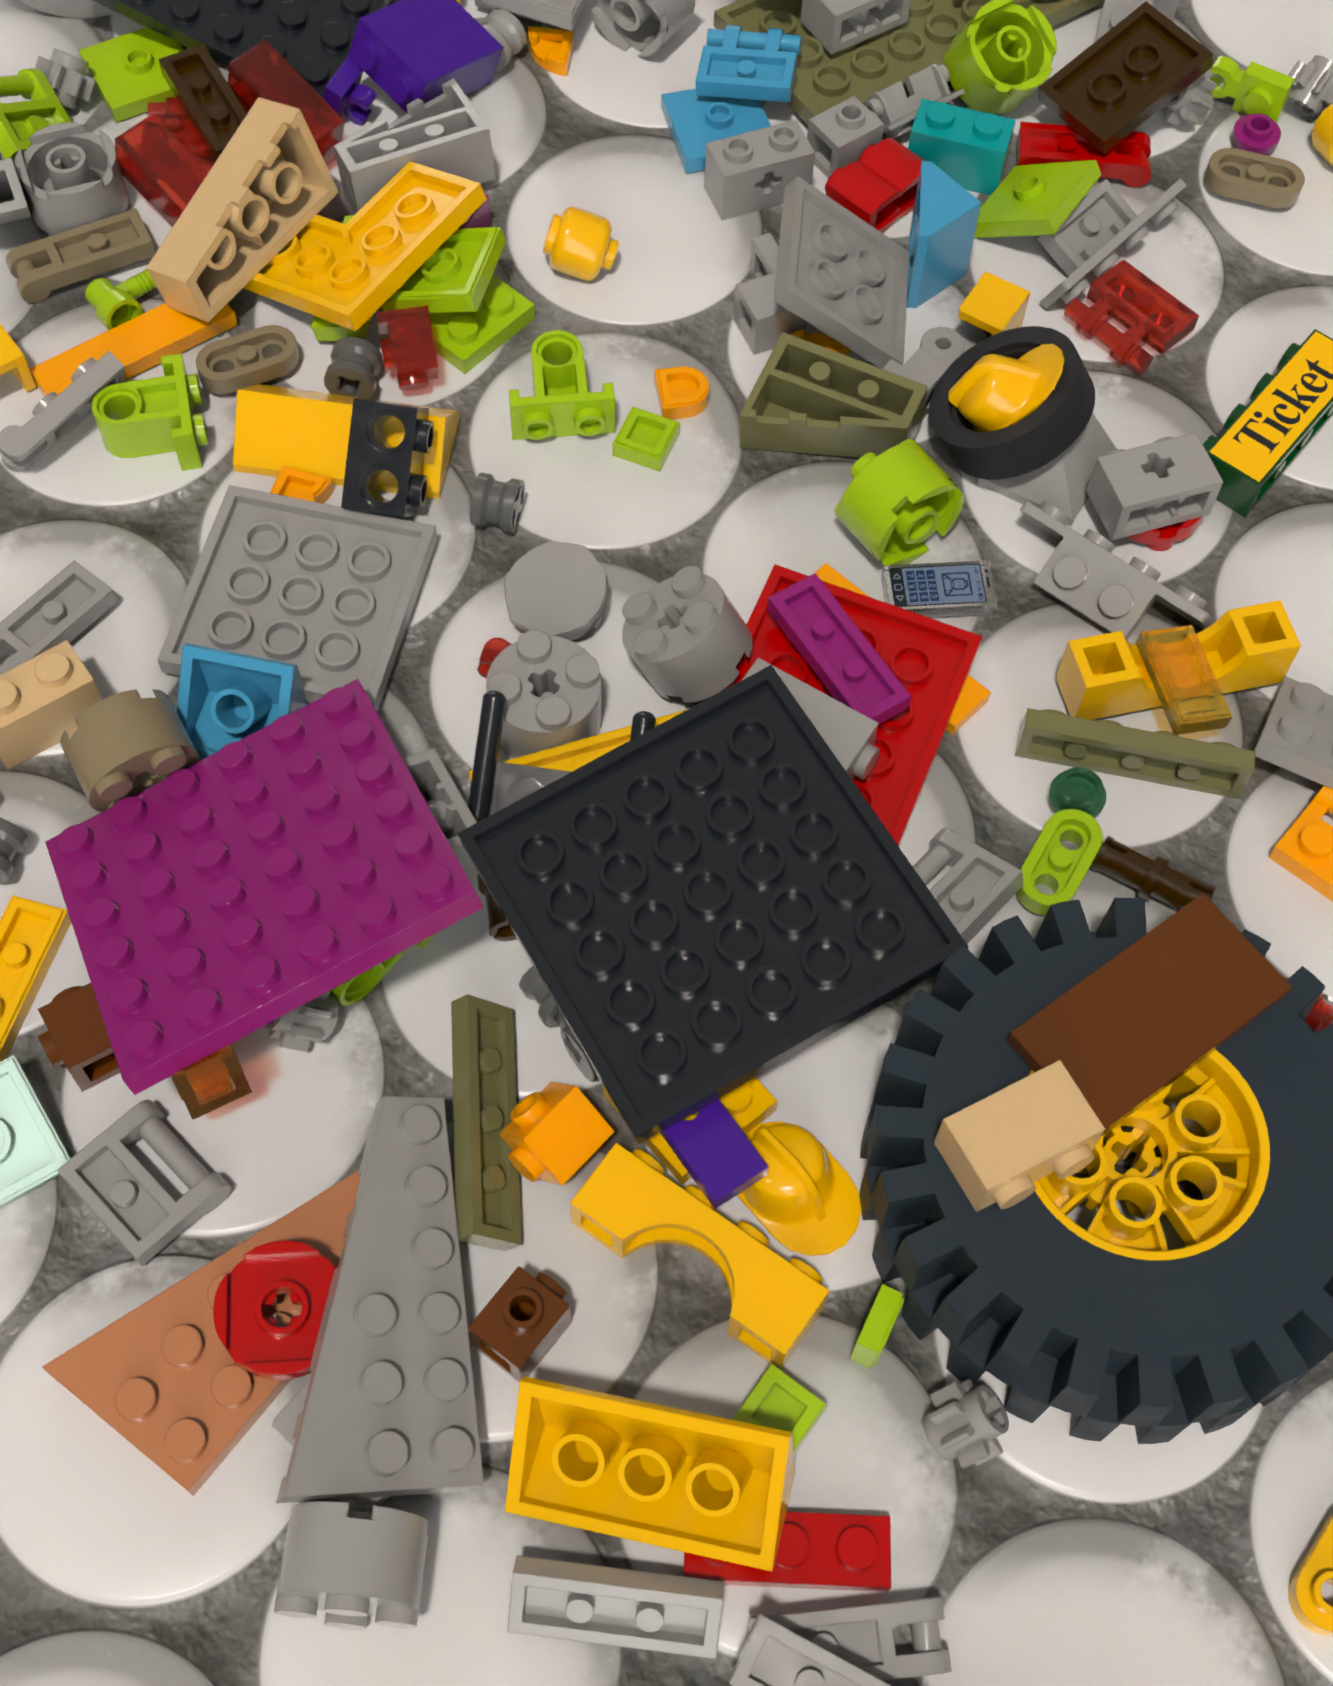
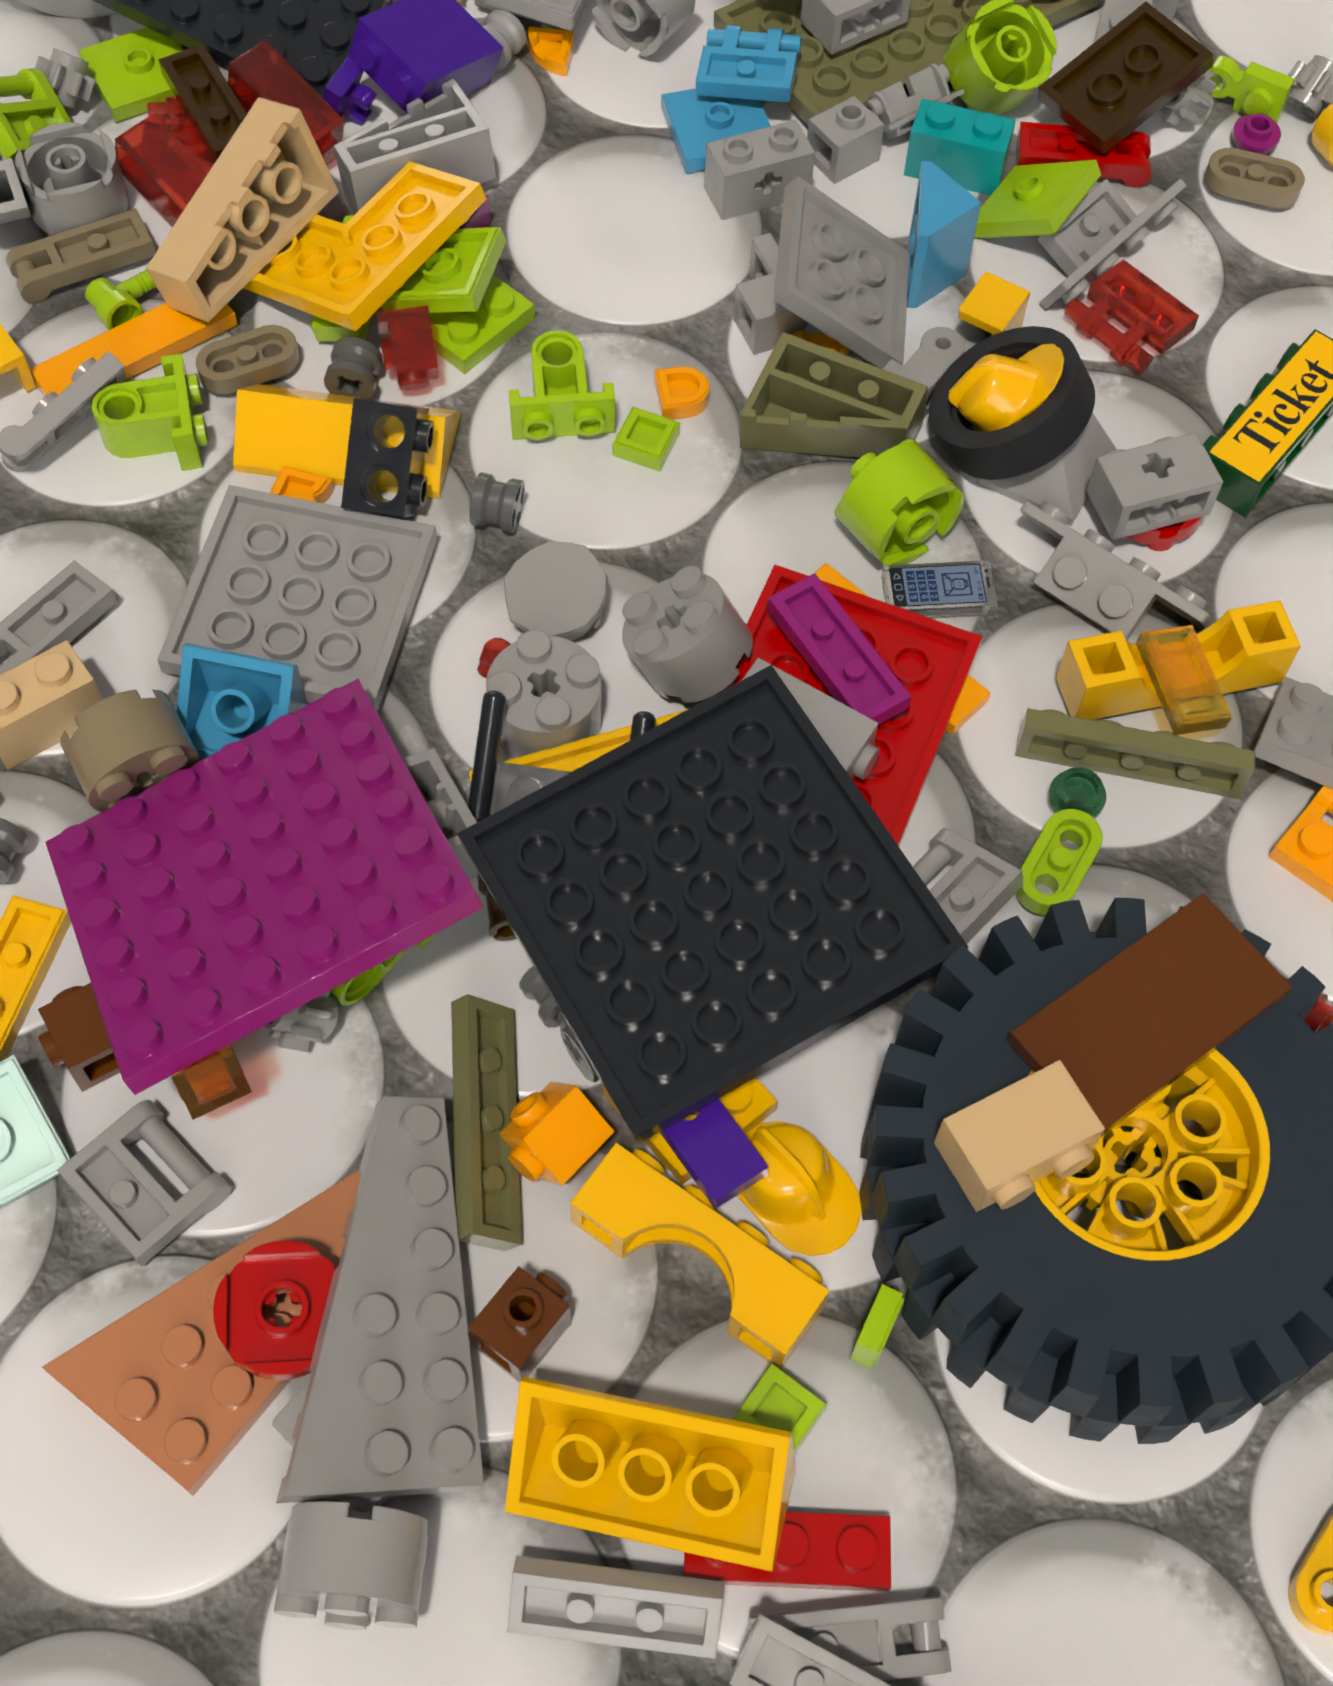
yellow head [542,207,619,281] -> none
red brick [825,138,925,234] -> none
light grey gear [924,1379,1009,1468] -> none
dark brown pin [1092,836,1216,909] -> none

